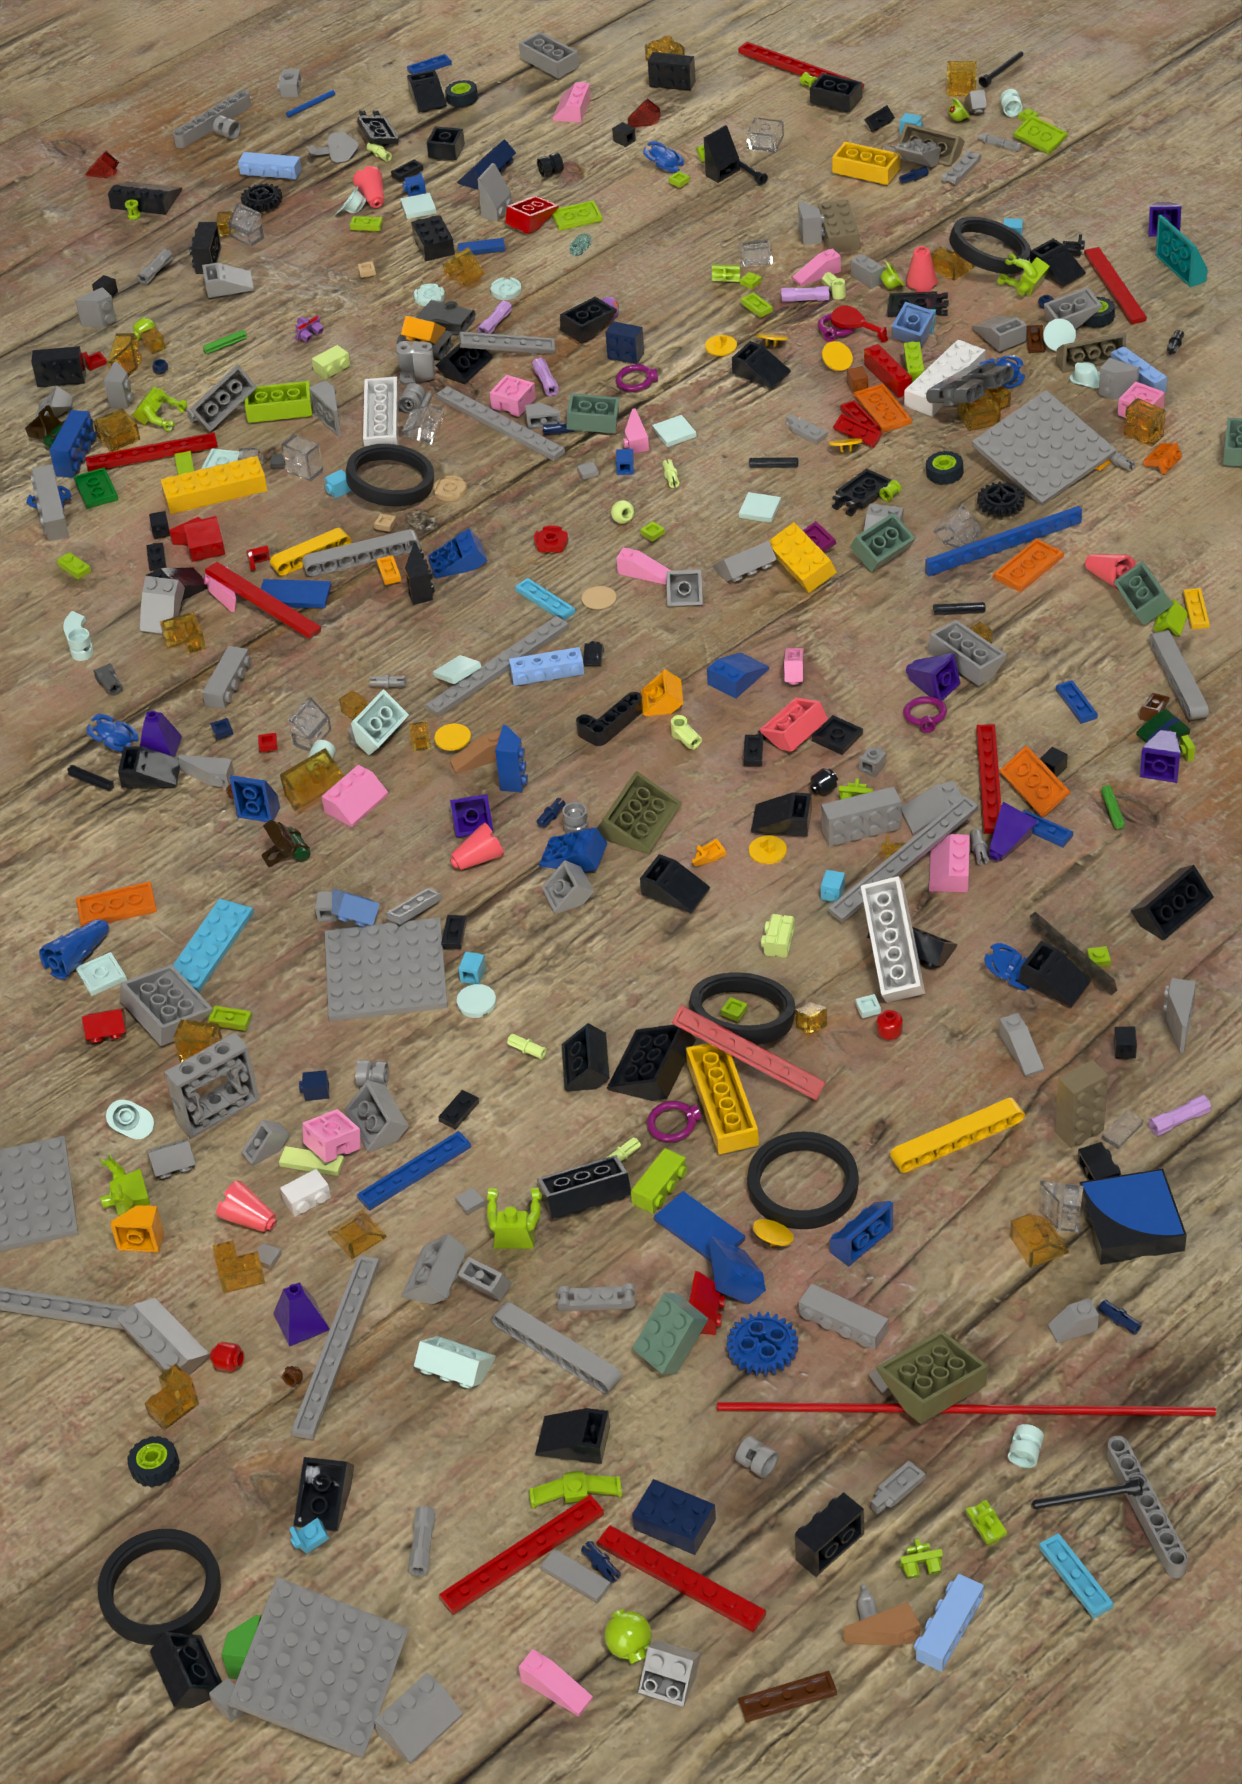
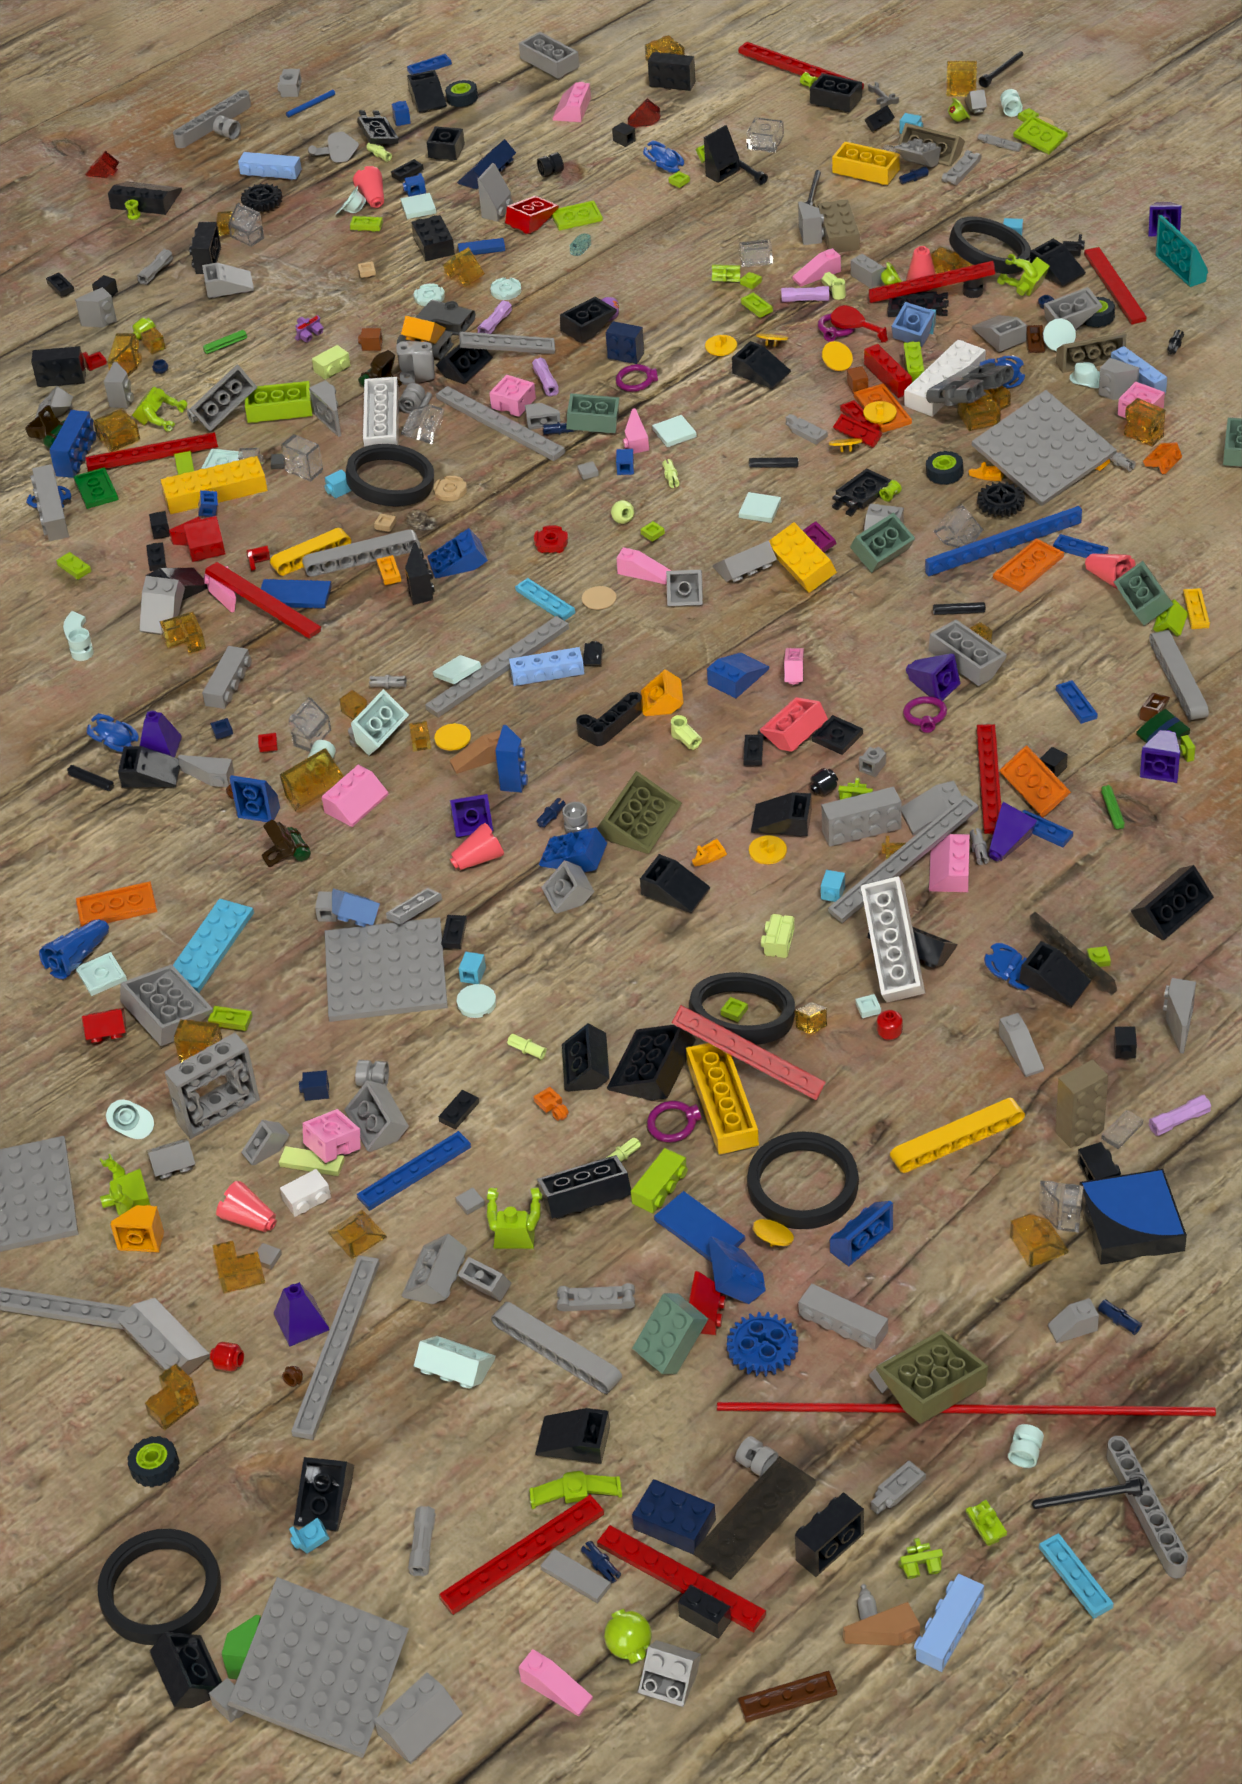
dark grey piece [93,663,123,696] -> none
none -> black plate [46,272,75,297]
none -> blue brick [198,490,218,517]
none -> dark orange brick [358,328,383,351]
none -> dark brown piece [358,350,402,387]
none -> blue brick [391,101,411,126]
none -> orange plate [533,1087,569,1121]
none -> black brick [678,1585,731,1639]
none -> clear smoke plate [694,1456,816,1580]
none -> black piece [805,170,821,207]
none -> yellow piece [863,401,897,424]
none -> flat silver bar [868,82,899,108]
none -> red tile [869,261,995,303]
none -> black wheel [963,277,984,298]
none -> light orange slope [968,462,1004,481]
none -> blue tile [1053,534,1109,558]

